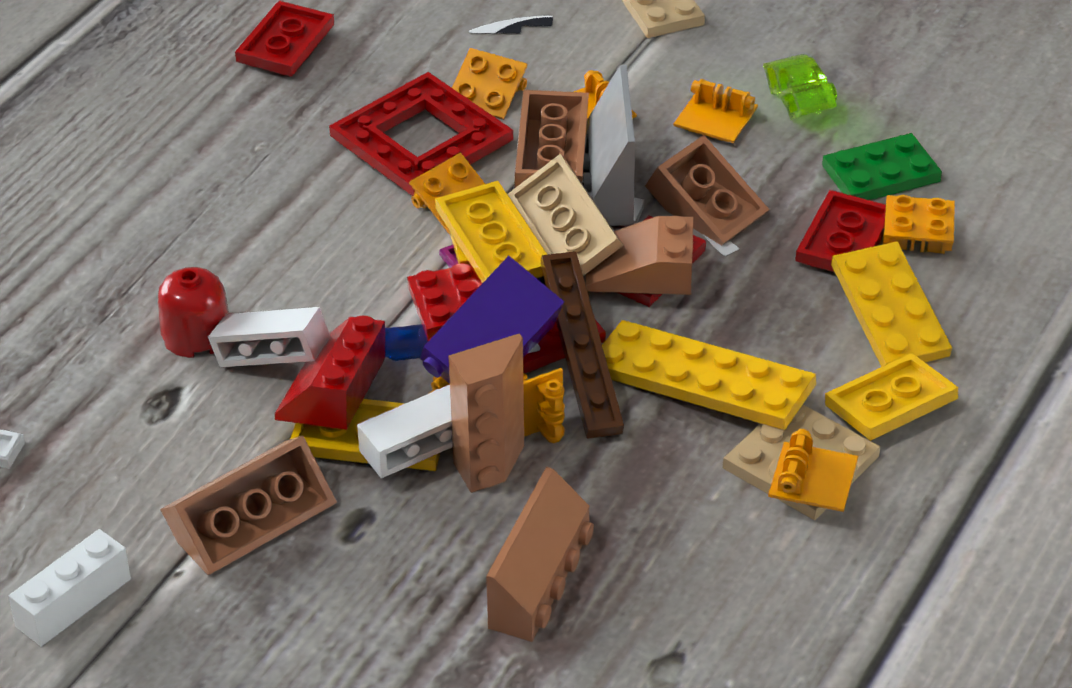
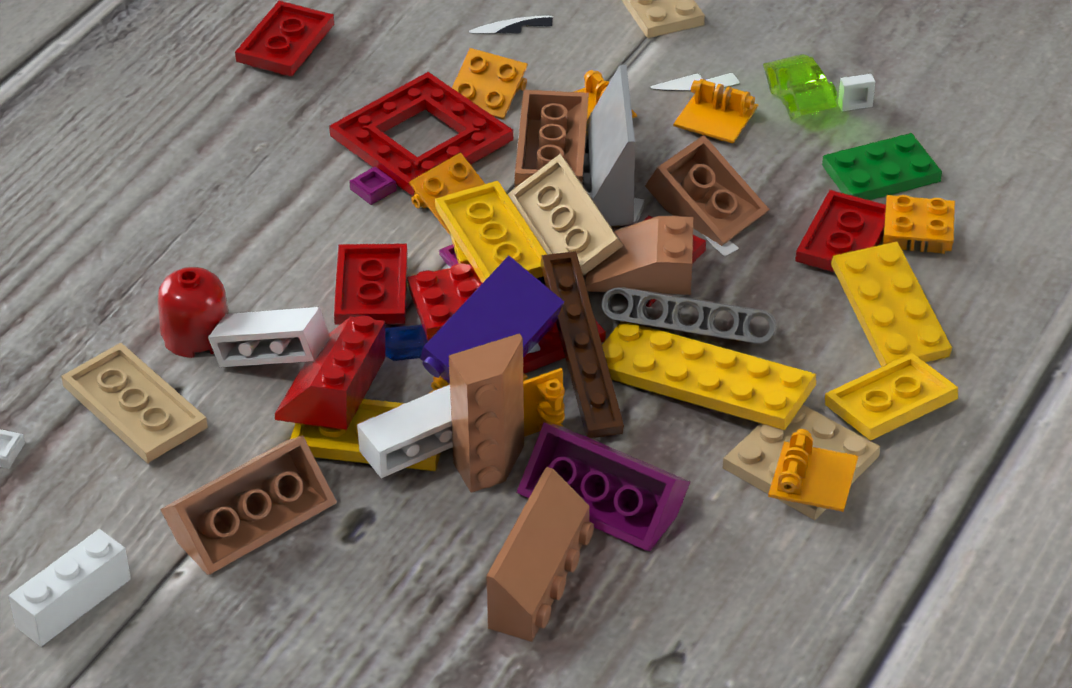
none -> tan plate [61,343,208,463]
none -> red plate [334,243,408,325]
none -> magenta tile [349,166,397,205]
none -> magenta slope [516,423,690,551]
none -> light grey beam [602,287,777,343]
none -> white sticker [651,73,740,91]
none -> white plate [838,74,875,111]

